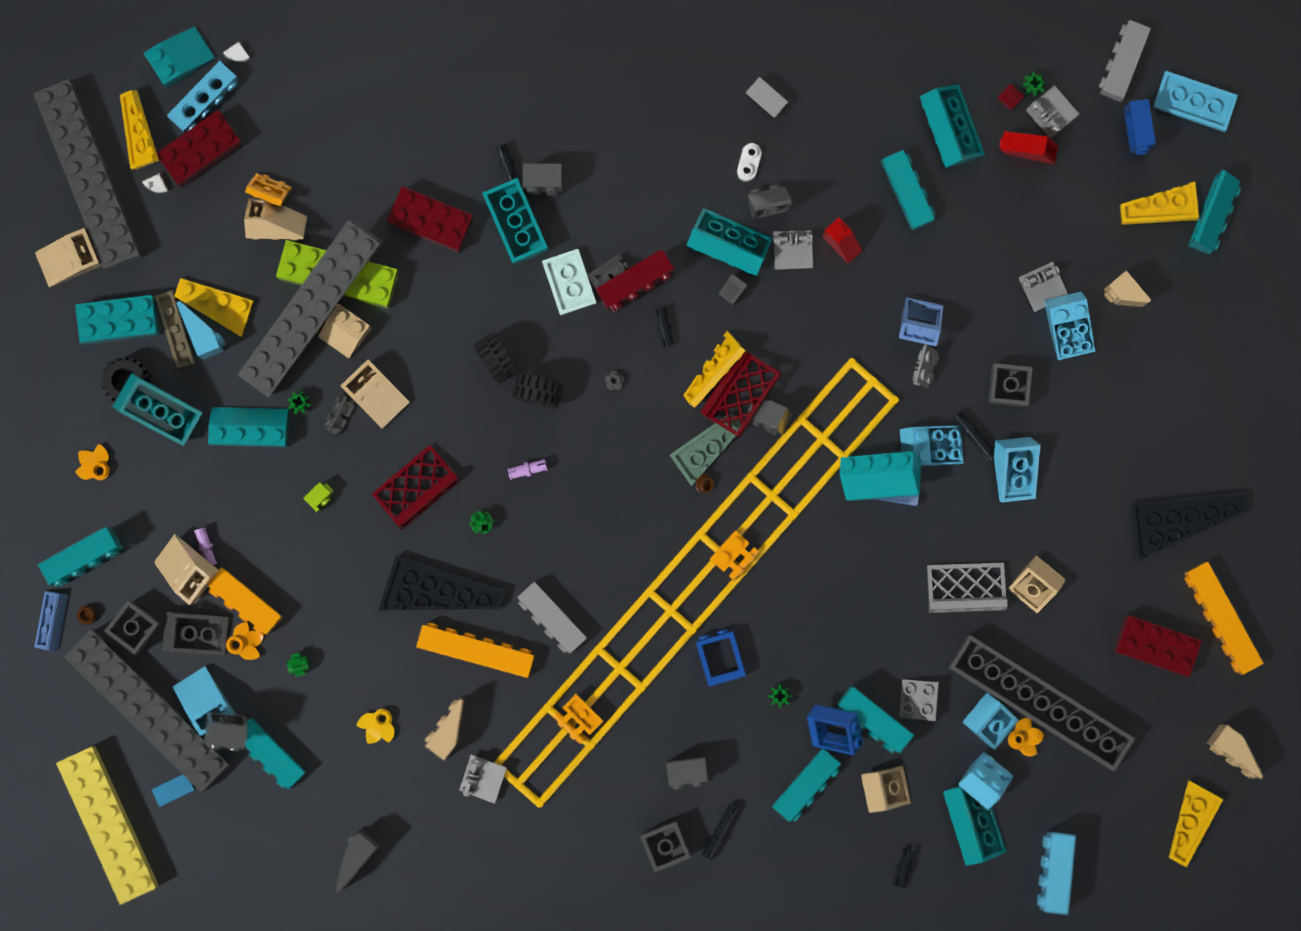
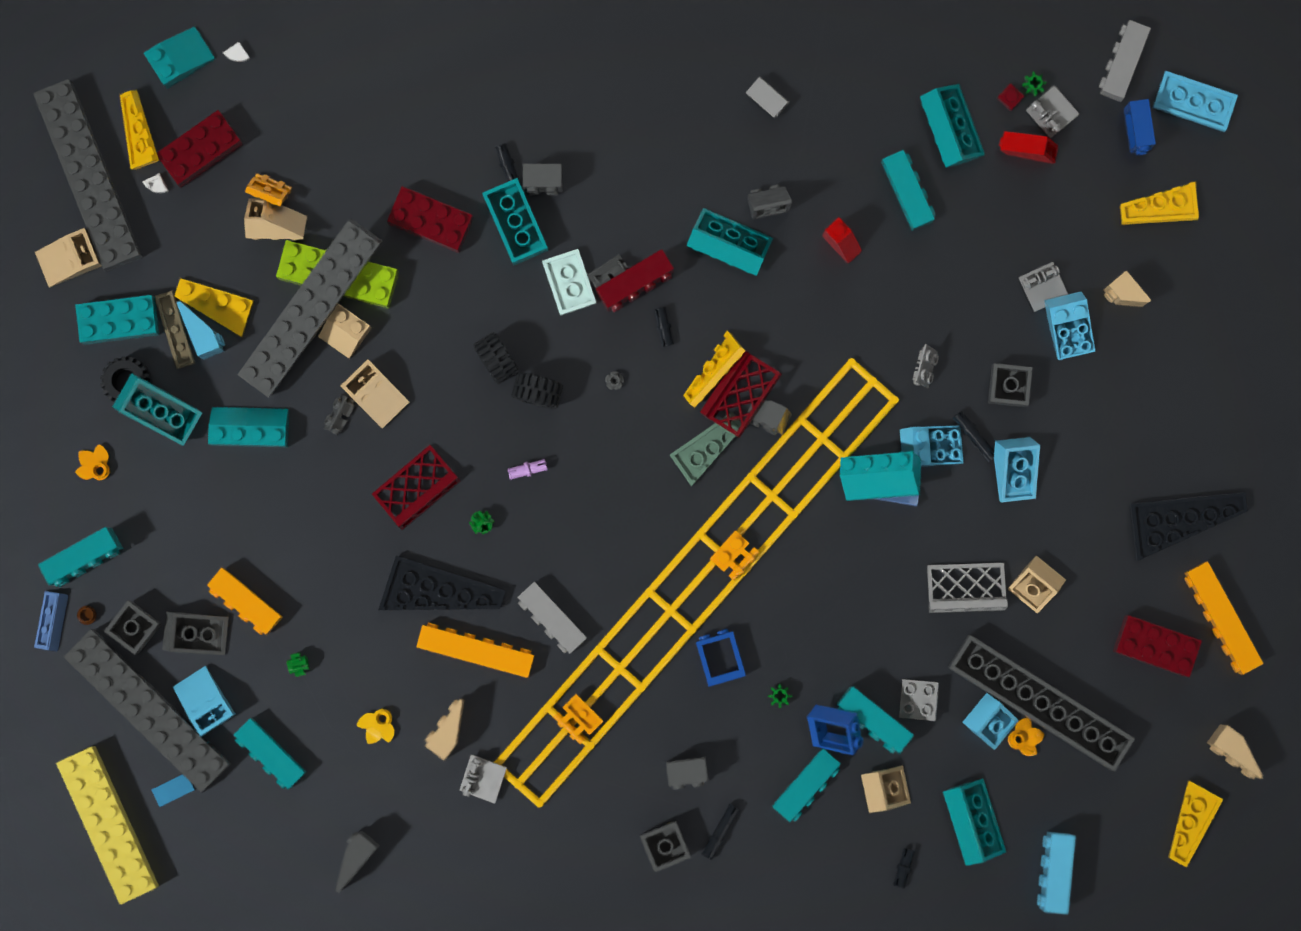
tan slope [154,534,219,605] -> none
medium azure brick [167,61,239,133] -> none
lavender pin [194,527,217,565] -> none
dark grey brick [204,712,247,751] -> none
light orange plate [226,622,264,660] -> none
green gear [287,391,311,415] -> none
lime brick [303,482,334,513] -> none
reddish brown plate [696,474,714,494] -> none
dark grey panel [719,274,747,305] -> none
white plate [737,143,761,182] -> none
light grey hinge [773,230,813,270] -> none
medium blue window [899,297,944,346] -> none
medium azure brick [958,752,1014,810] -> none
teal slope [1188,170,1241,254] -> none

